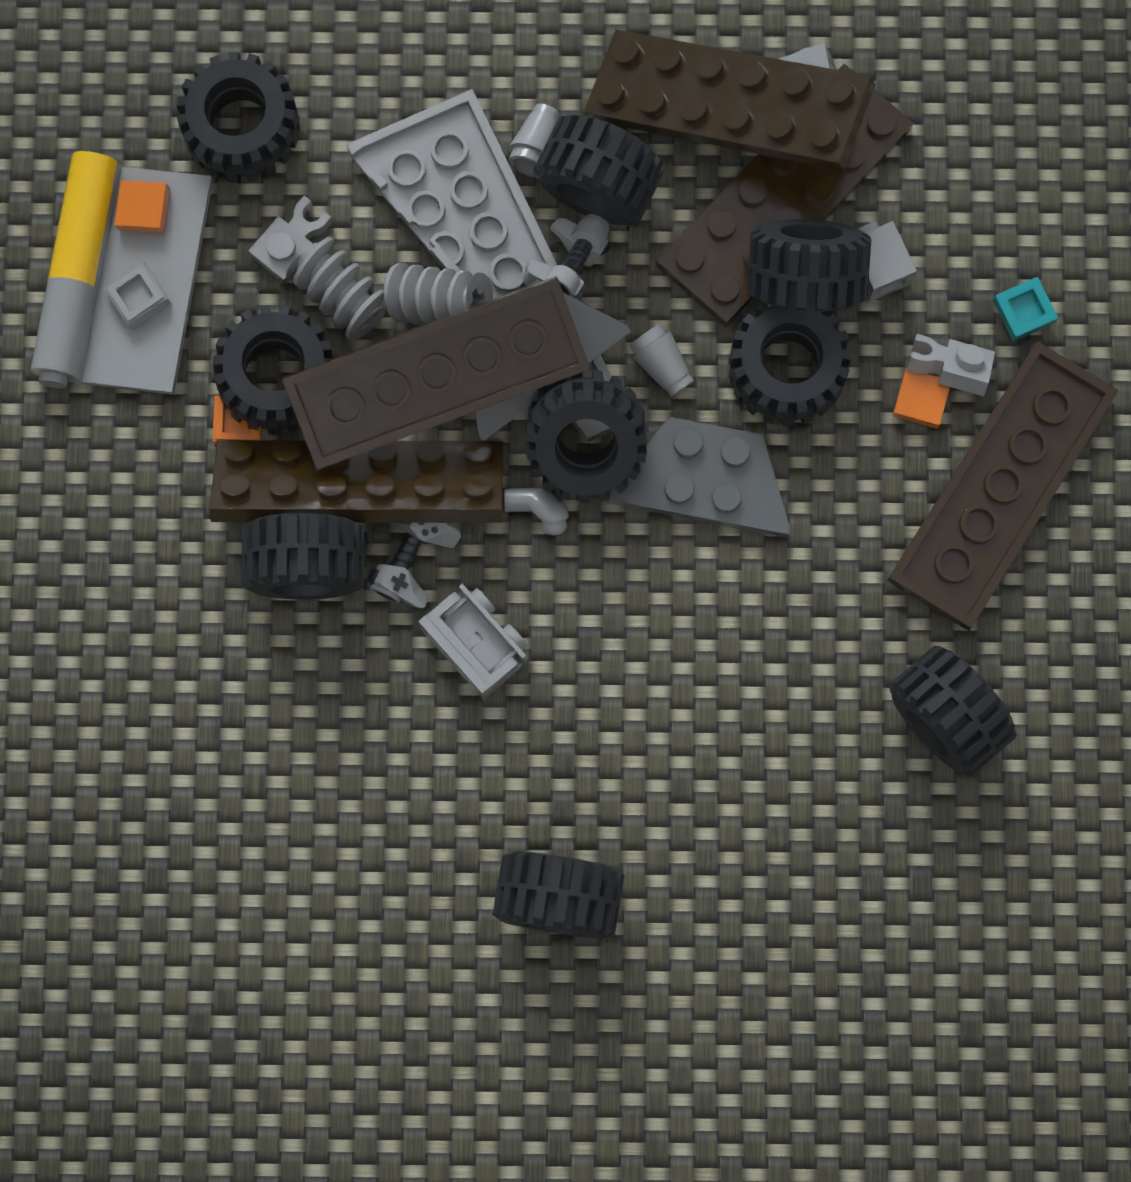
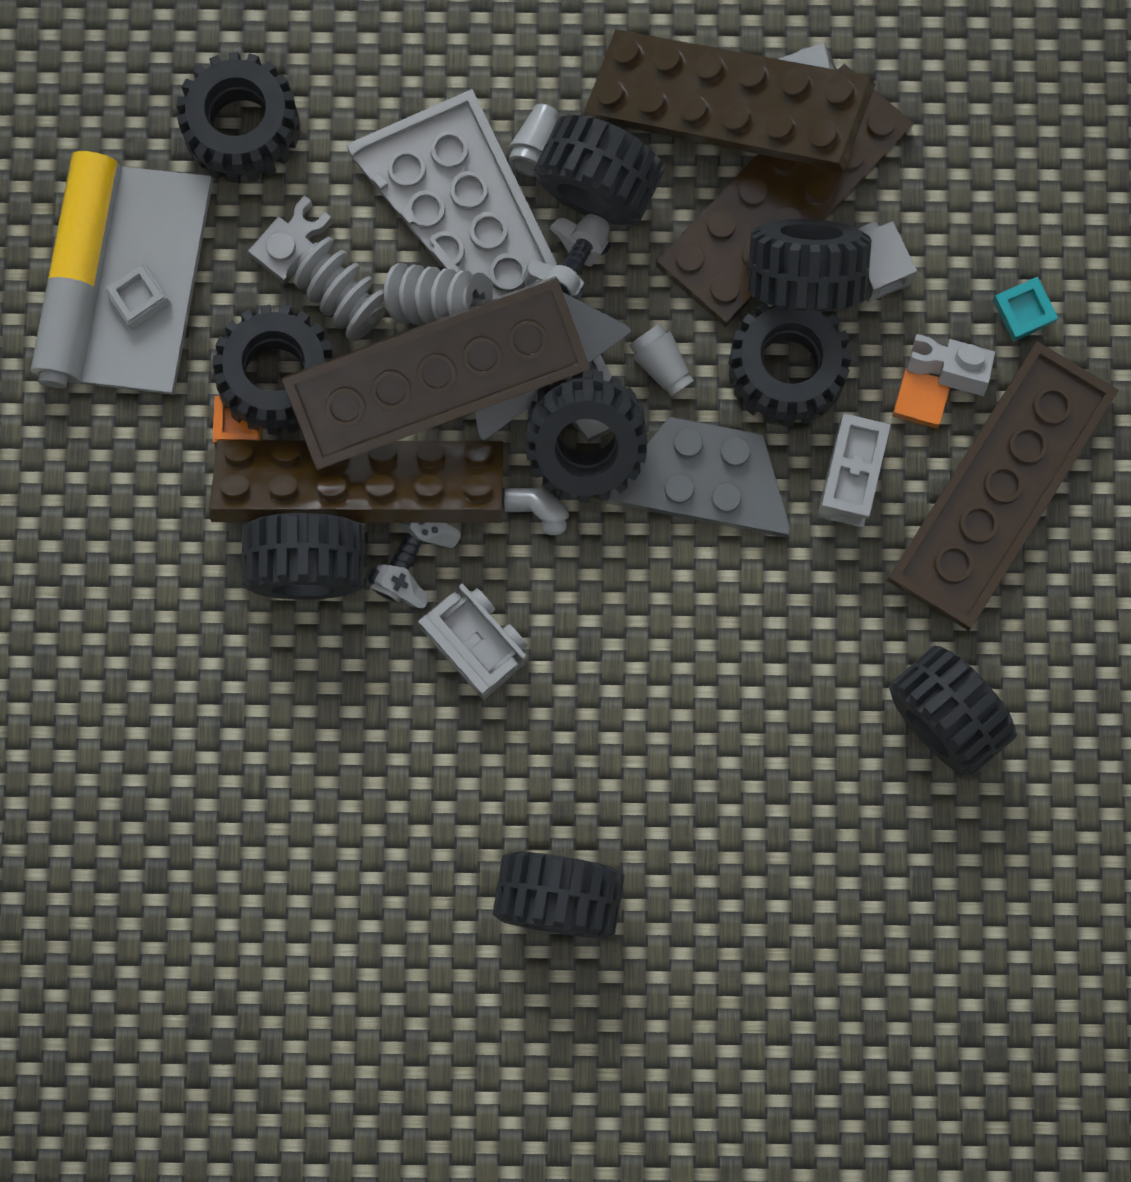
orange tile [114,180,170,233] -> none
none -> light grey hinge [817,413,891,528]

